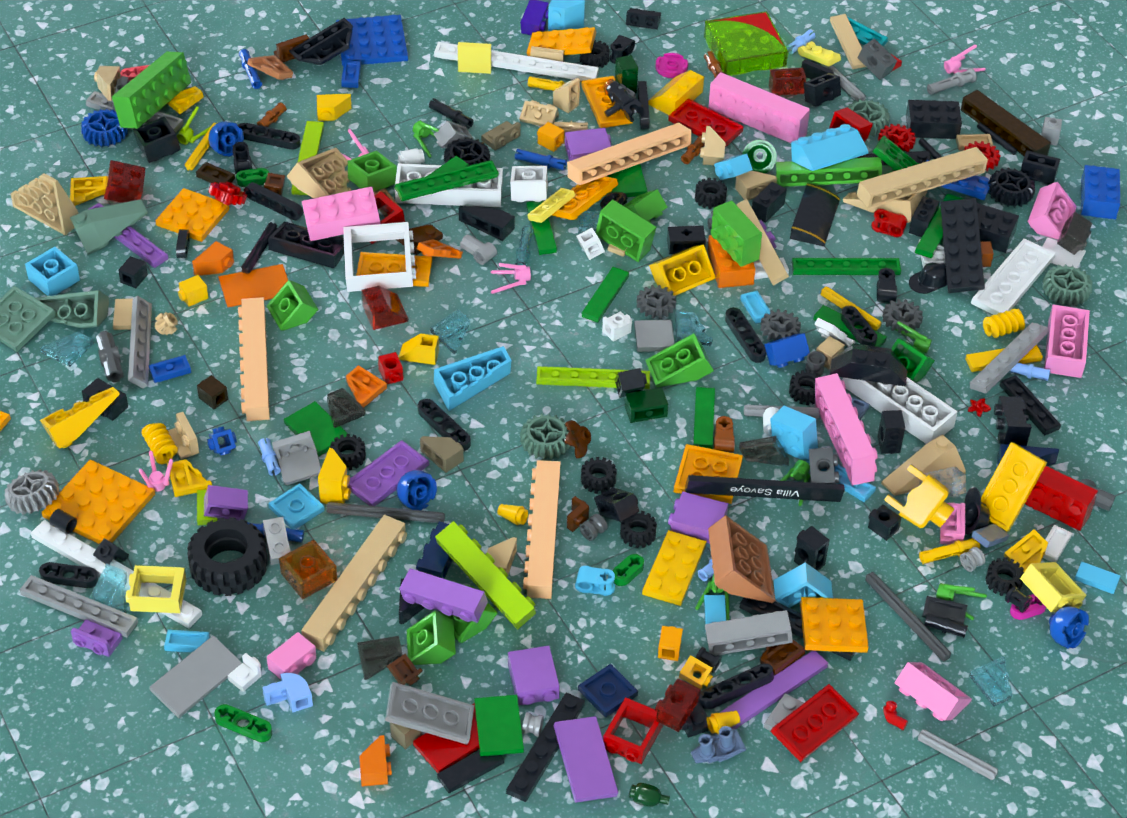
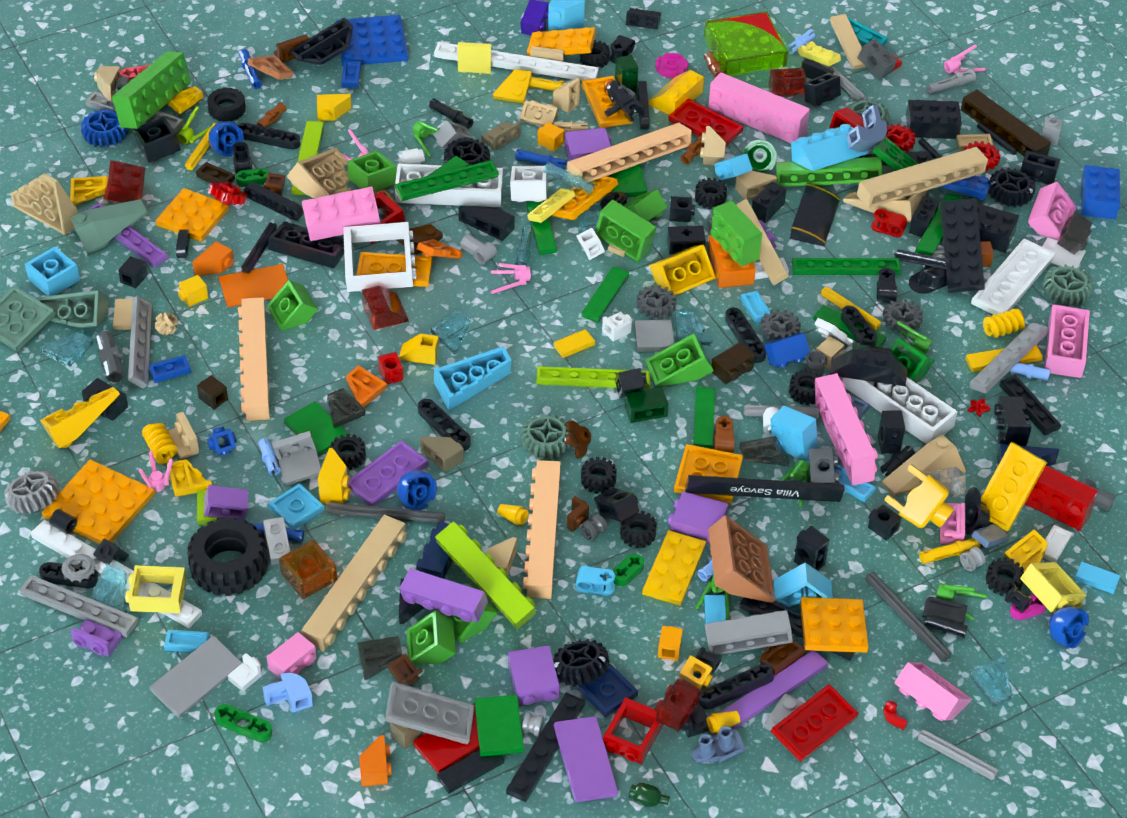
none -> light grey gear [62,554,96,583]
none -> black tyre [207,87,246,122]
none -> yellow wing [493,69,532,104]
none -> clear light blue pin [543,162,595,195]
none -> black gear [553,639,610,687]
none -> yellow tile [554,329,595,358]
none -> black brick [669,196,695,222]
none -> dark brown brick [711,342,755,384]
none -> sand blue arch [846,104,887,152]
none -> black pin [880,445,915,476]
none -> black axle [894,249,952,270]

